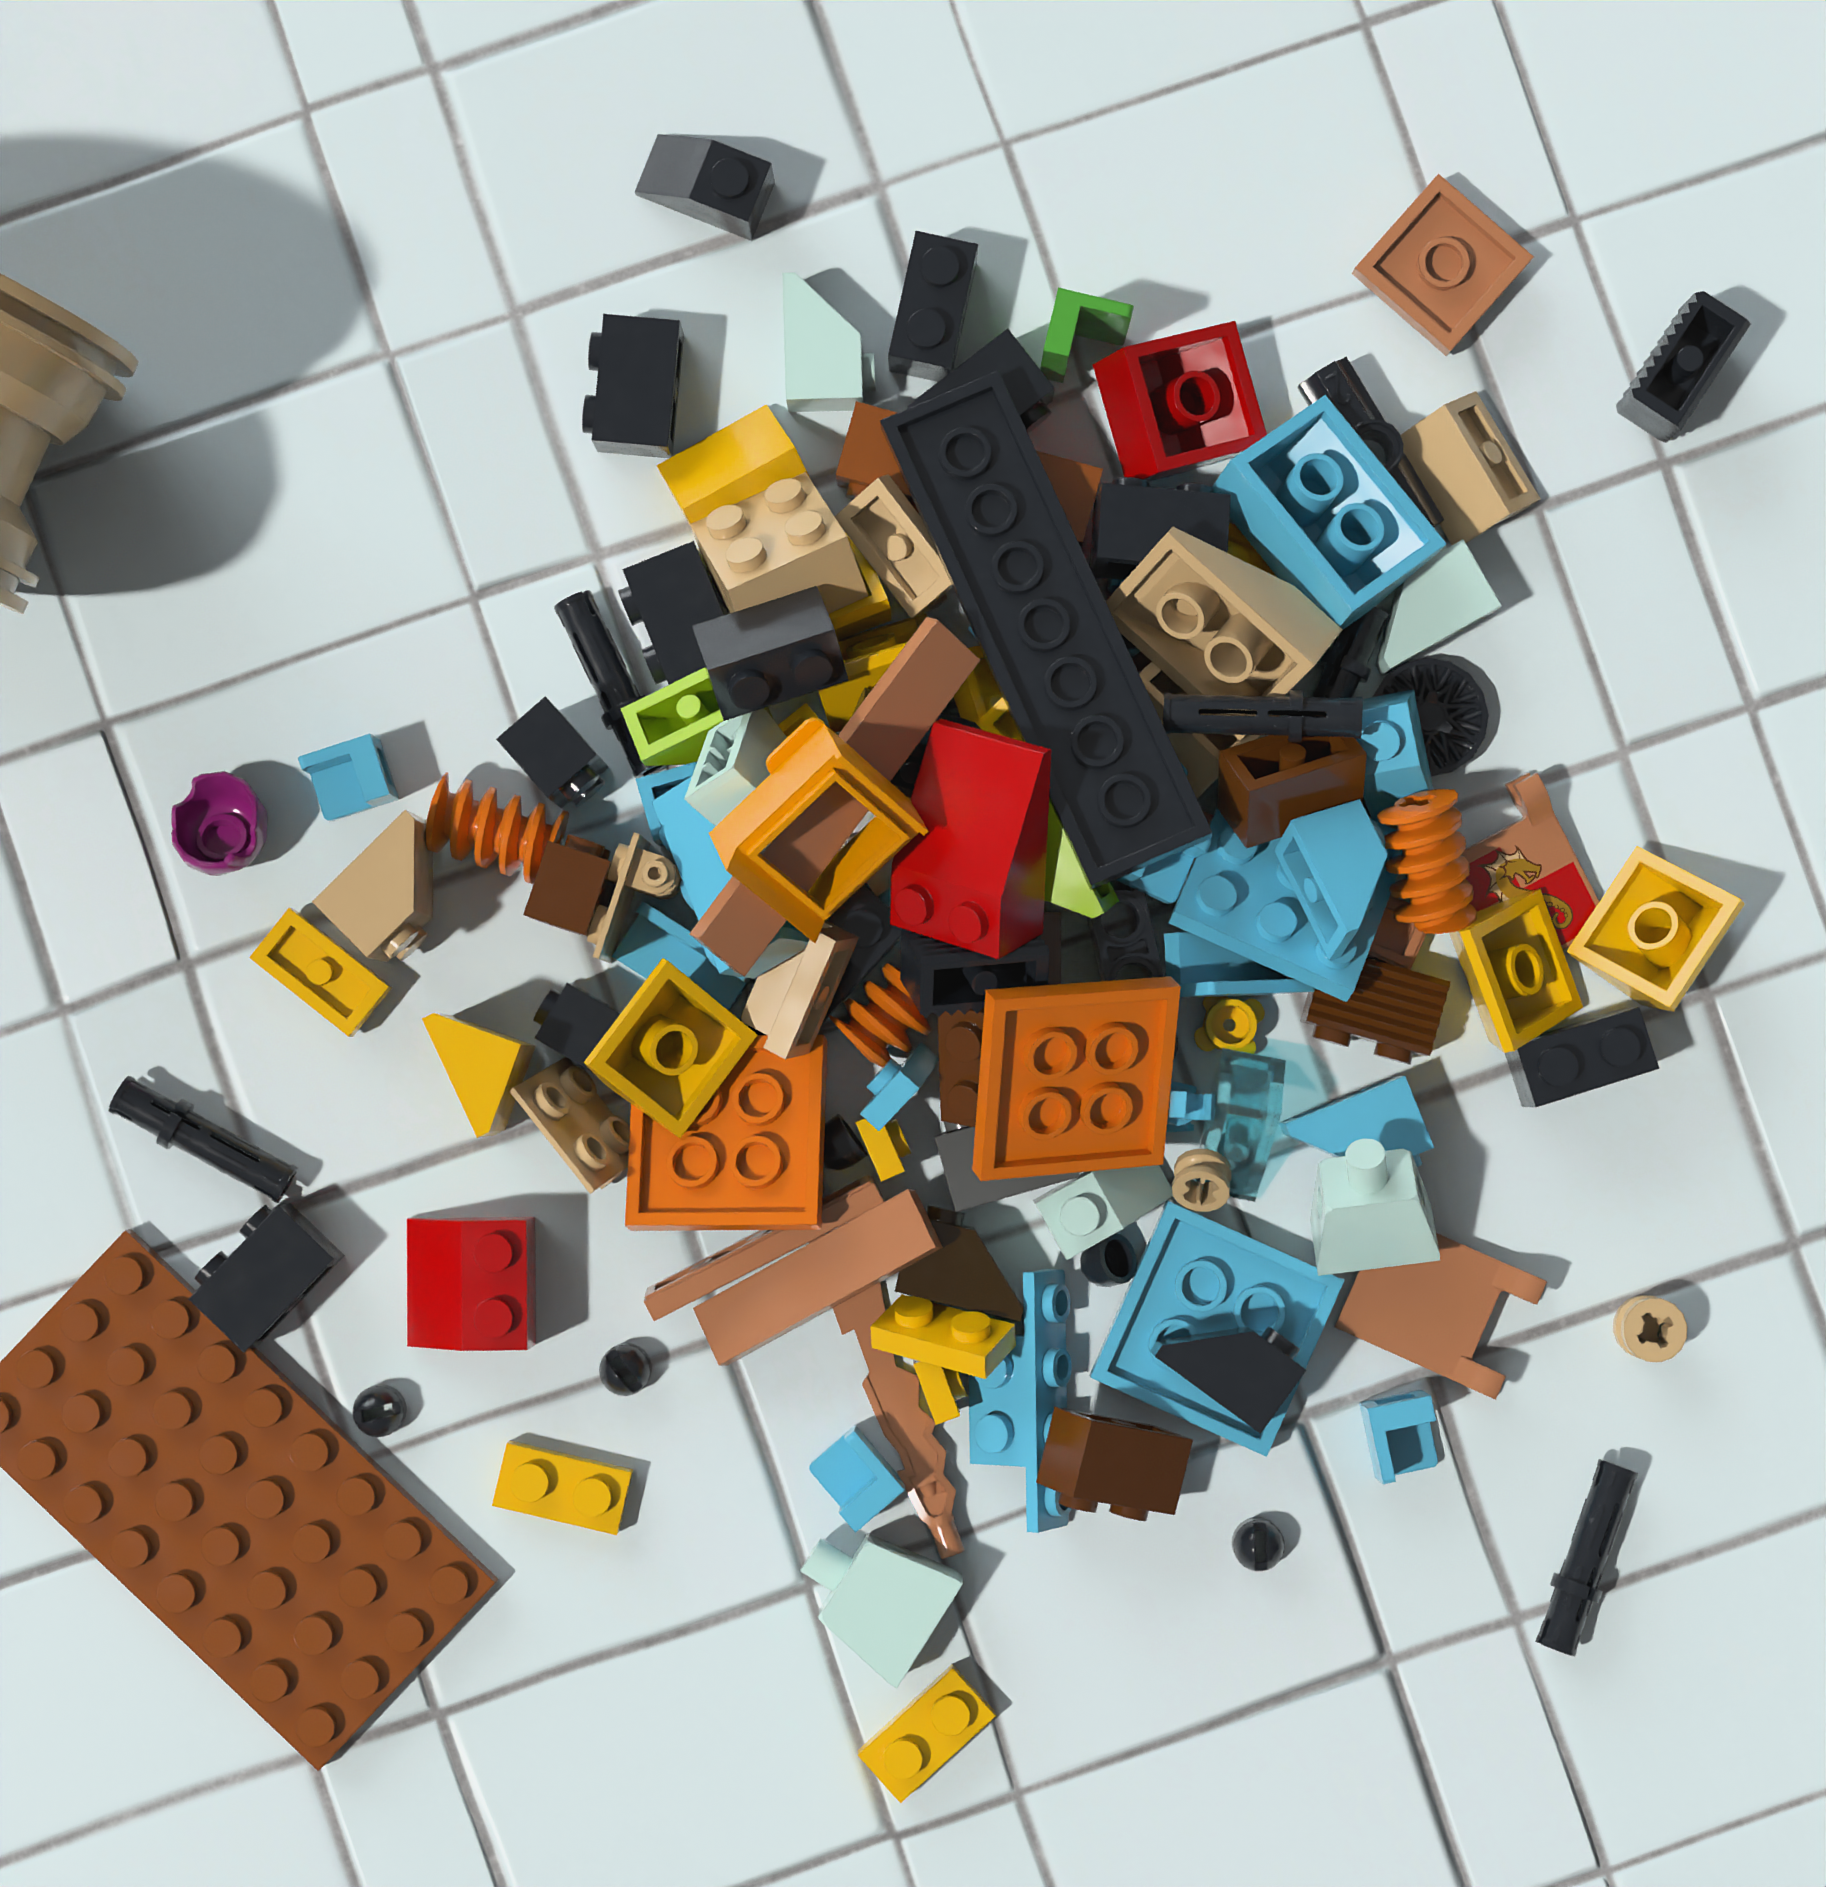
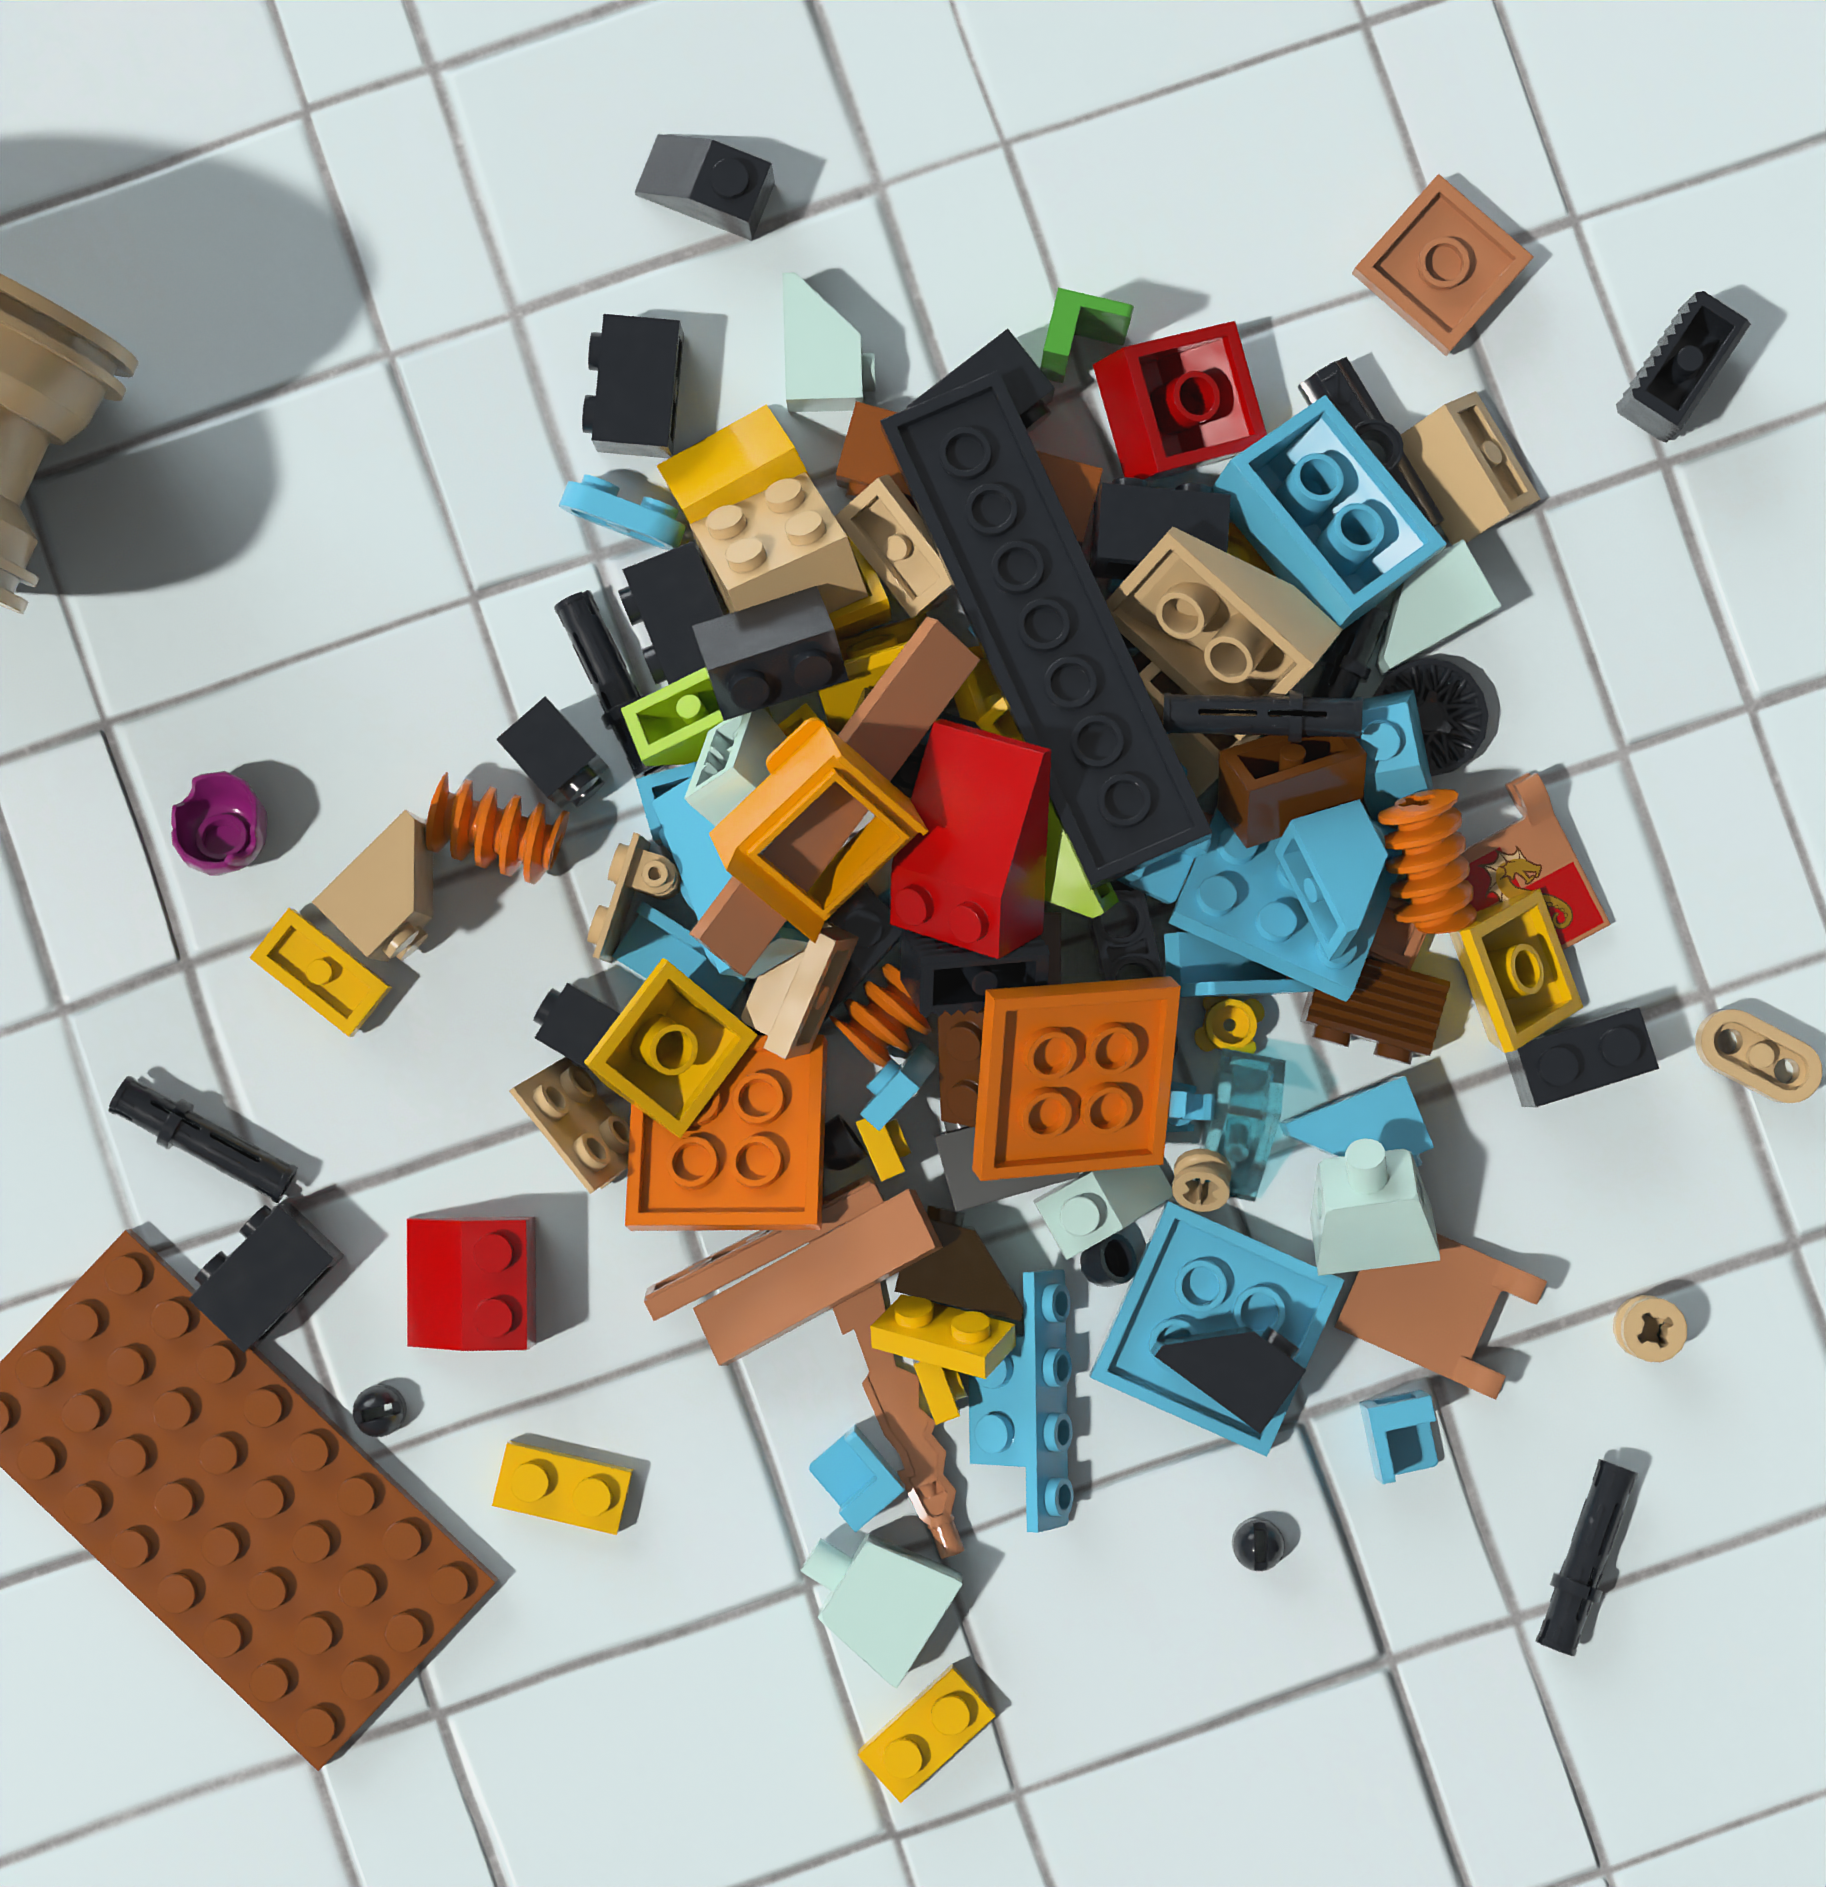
medium azure panel [298,733,400,821] -> none
yellow slope [422,1013,536,1138] -> none
reddish brown brick [523,834,616,938] -> none
black hinge [599,1343,652,1396] -> none
black brick [888,231,978,382] -> none
reddish brown brick [1036,1407,1193,1521] -> none
yellow slope [1567,846,1745,1012] -> none
none -> medium azure plate [559,474,686,551]
none -> tan plate [1695,1009,1822,1103]

